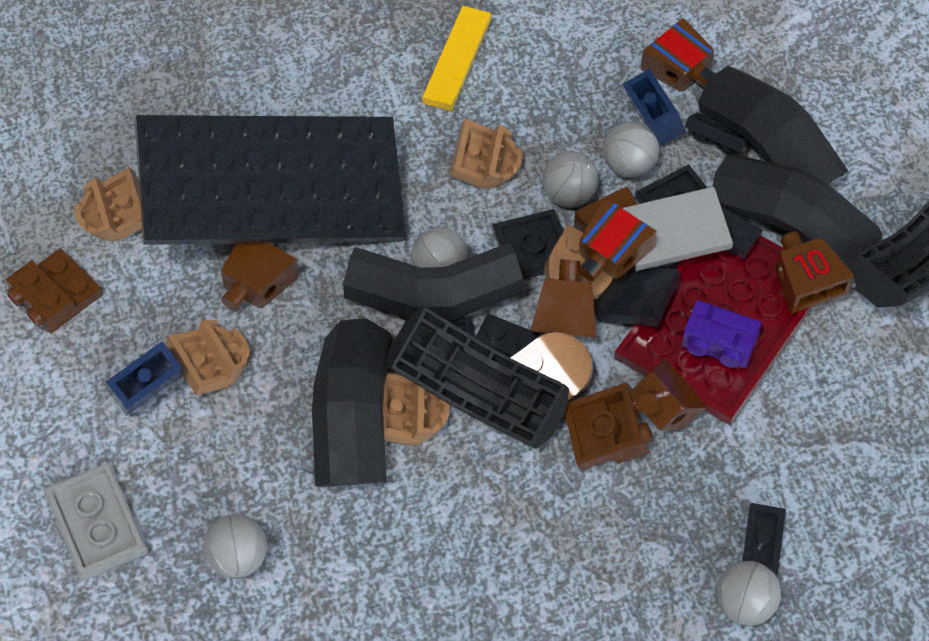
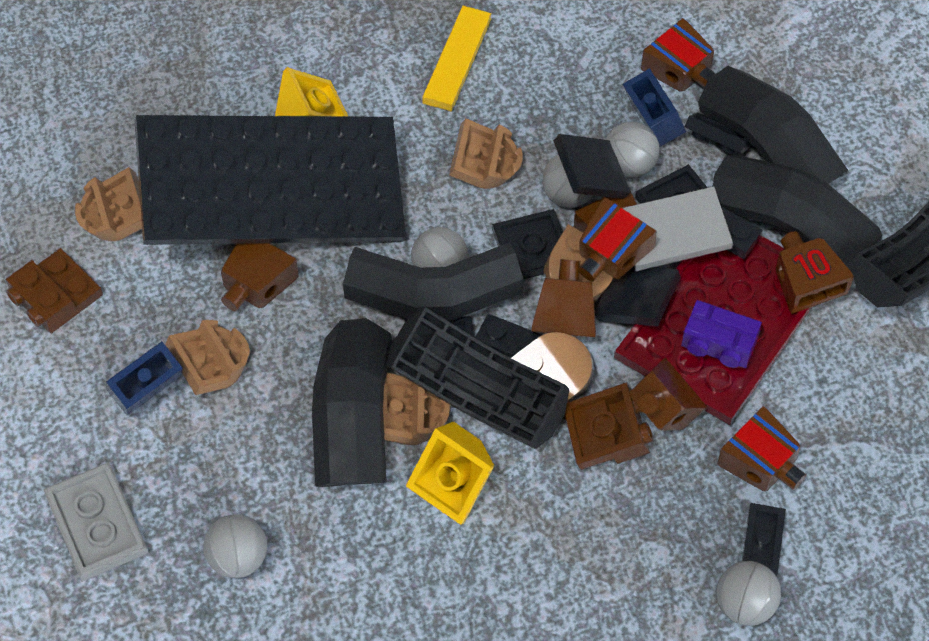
none -> yellow slope [275,67,348,116]
none -> yellow slope [406,422,494,525]
none -> black tile [553,134,630,199]
none -> torso [717,406,807,491]

